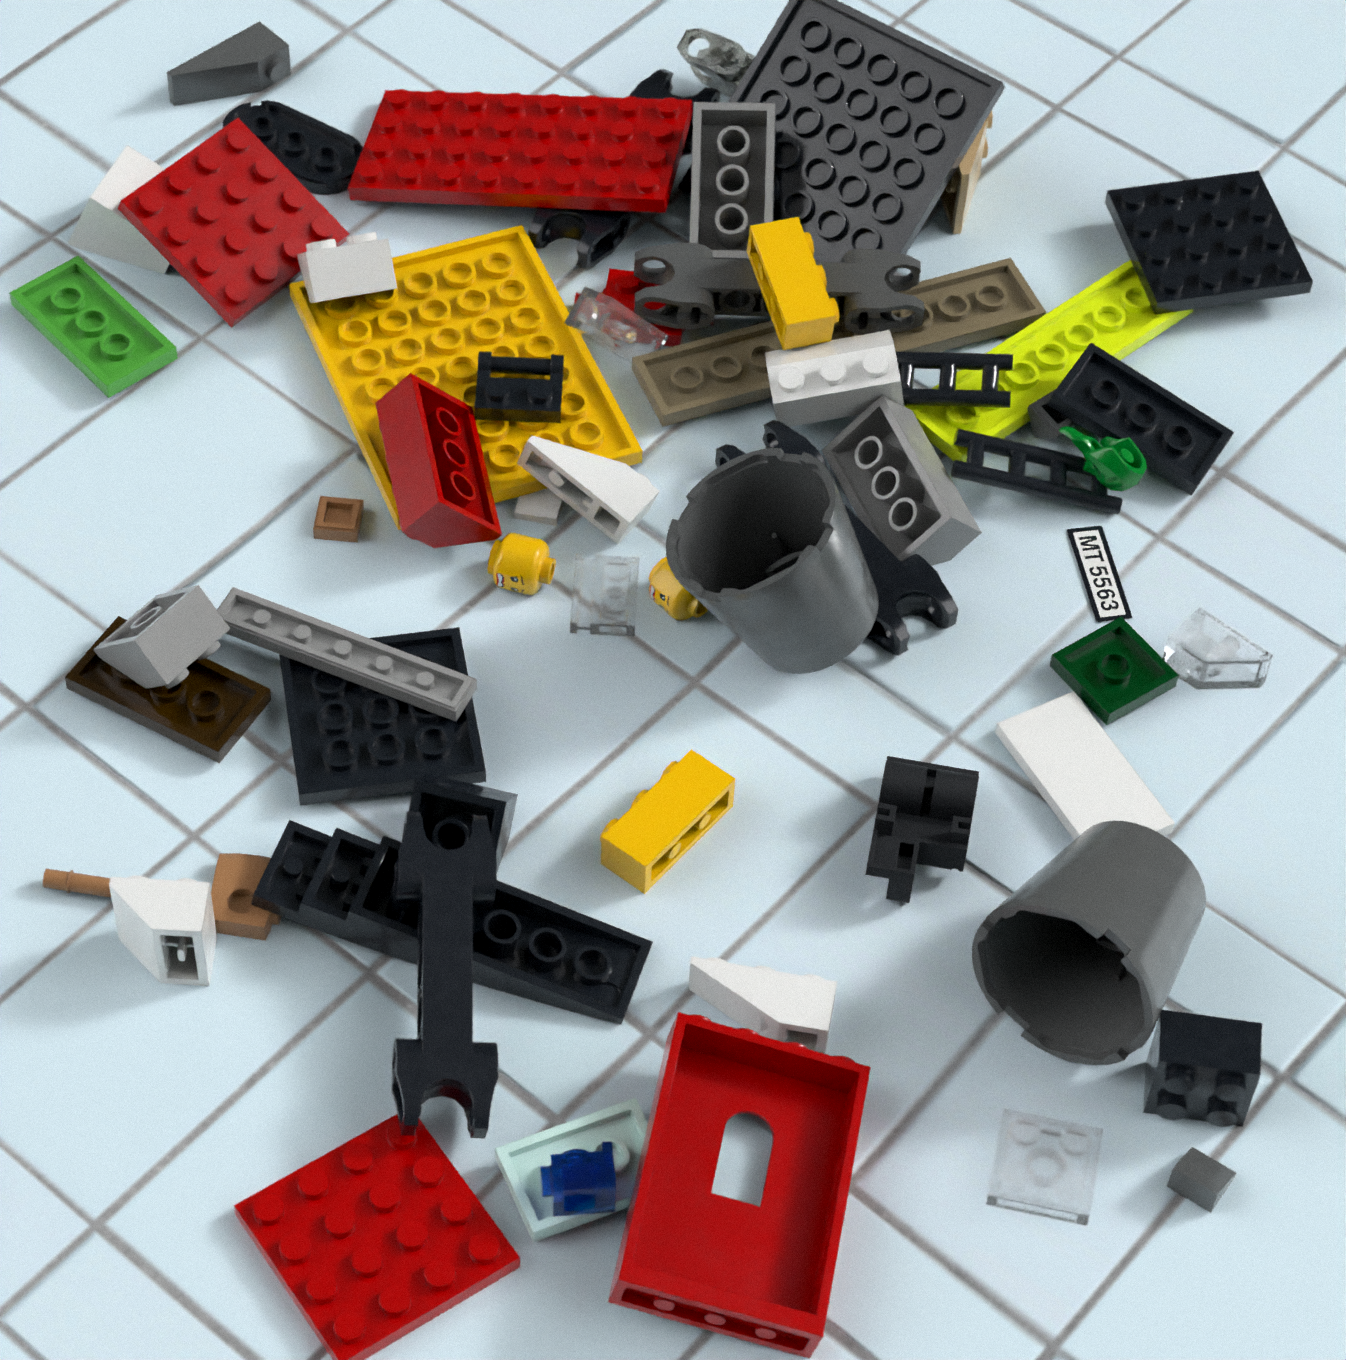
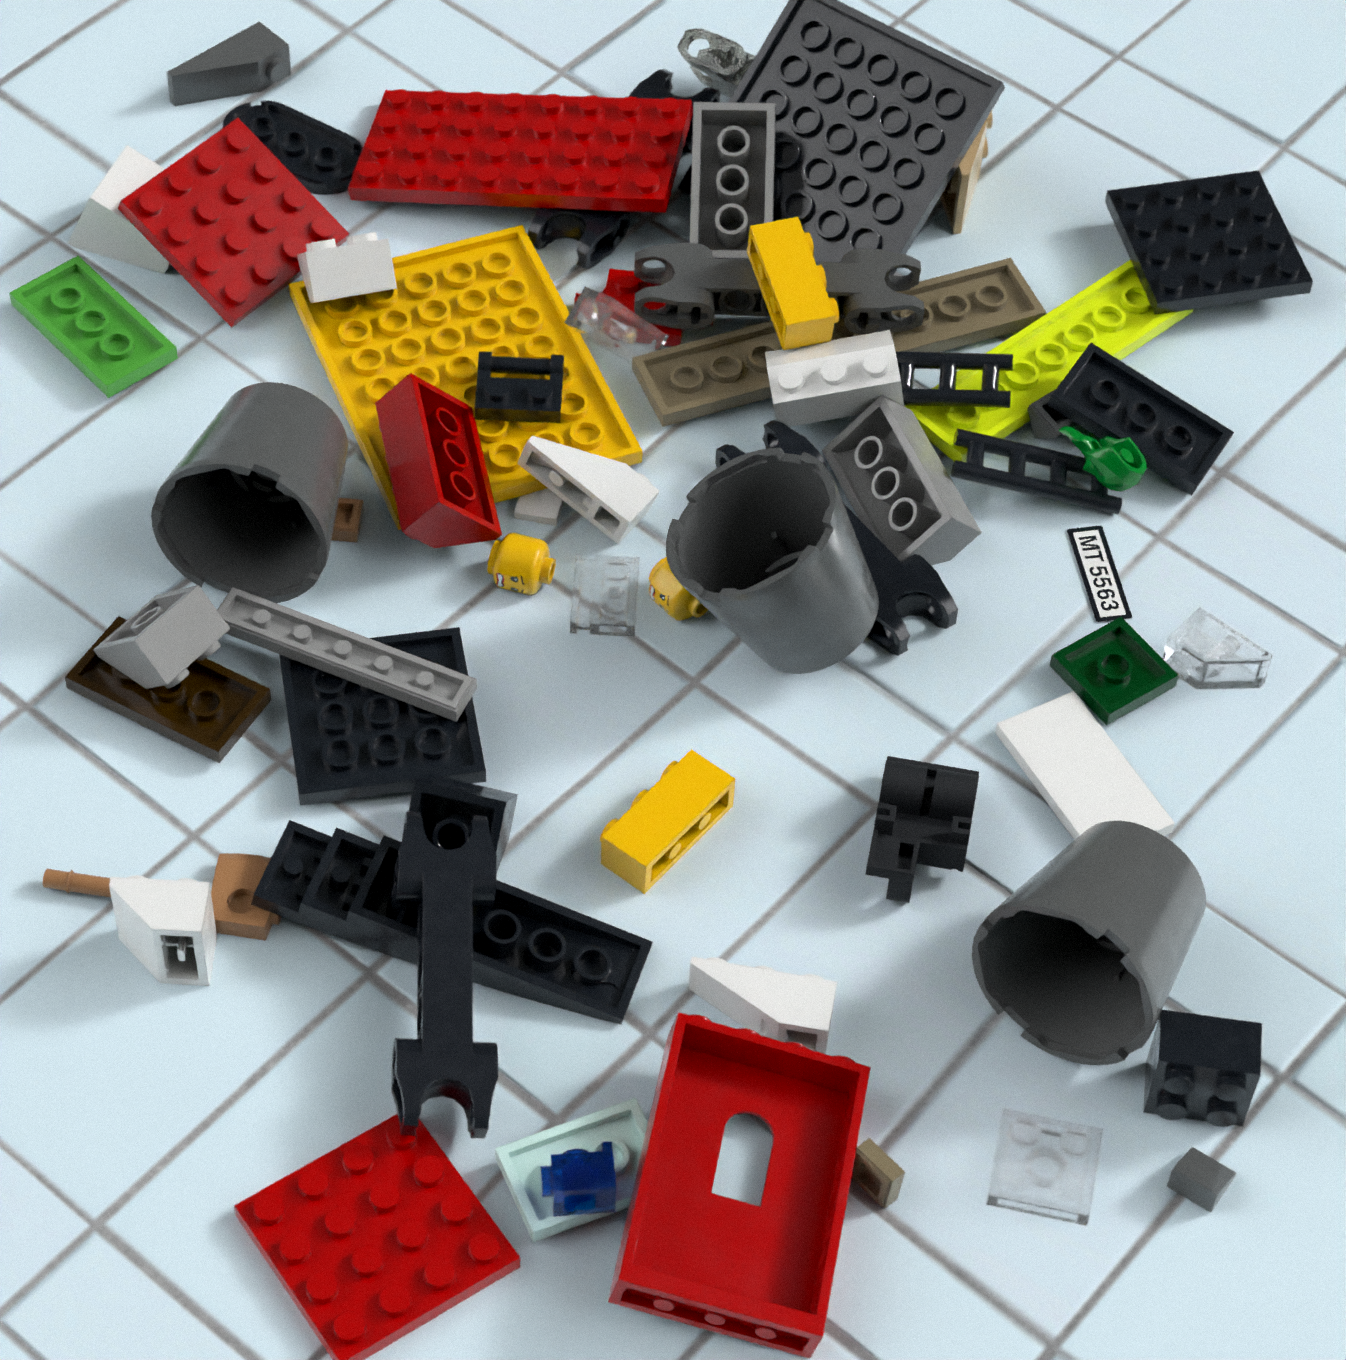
none -> dark grey cone [151,382,348,603]
none -> dark tan tile [851,1138,905,1209]

